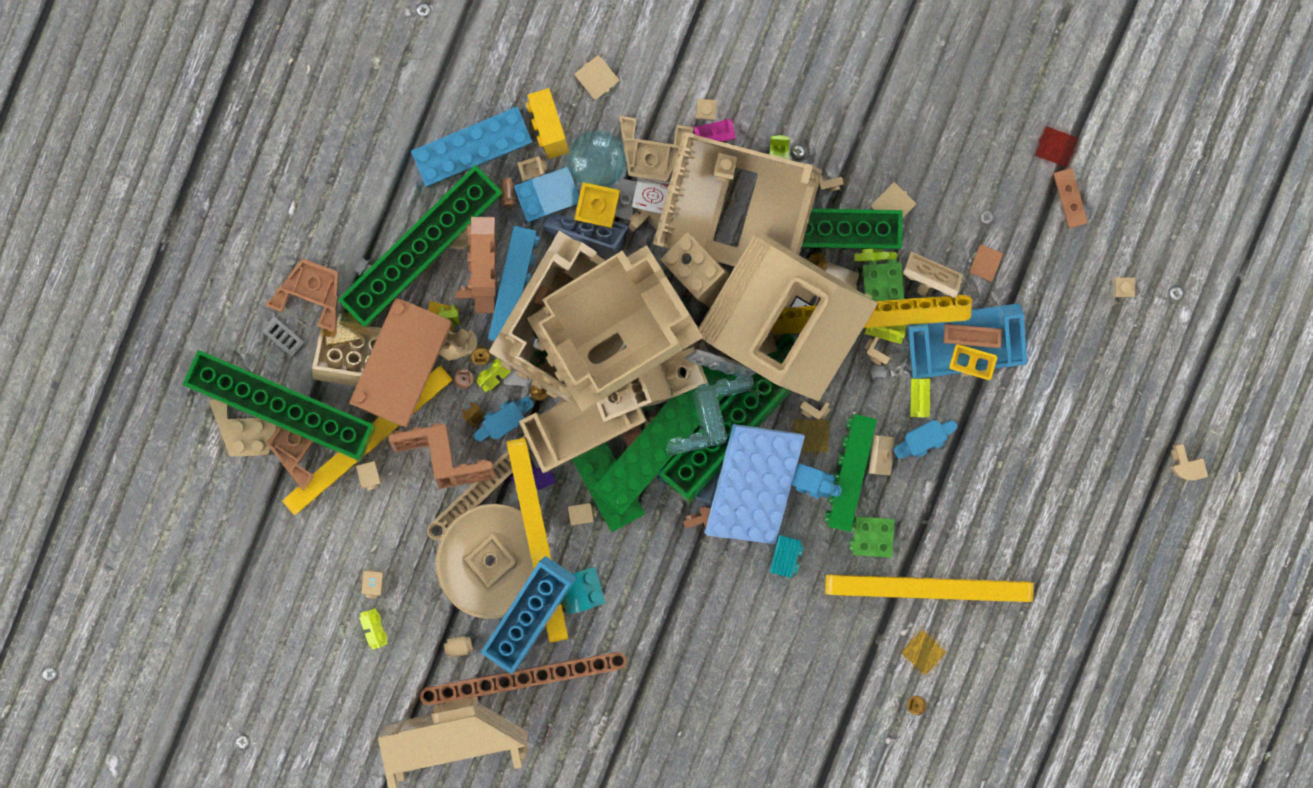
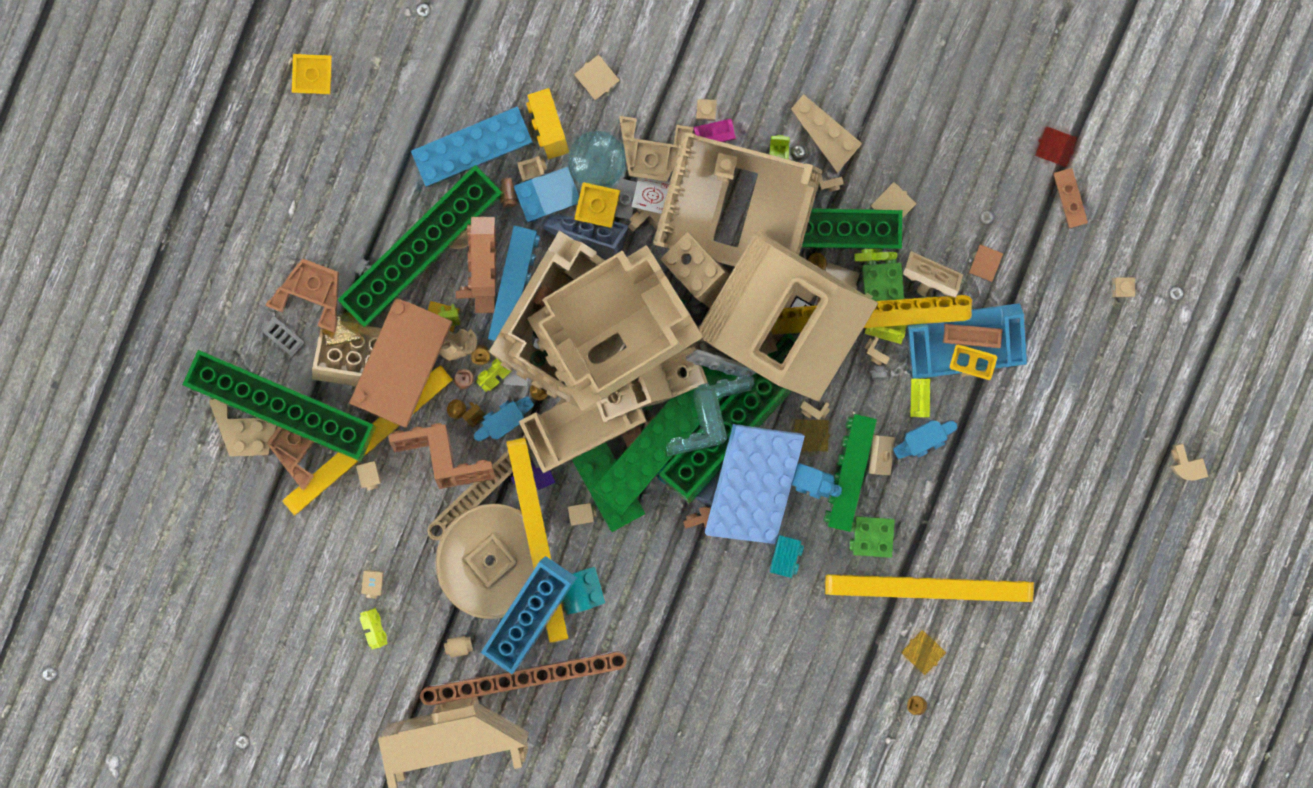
none -> yellow plate [292,54,332,95]
none -> pearl gold tile [447,399,466,419]
none -> tan wing [791,94,862,173]

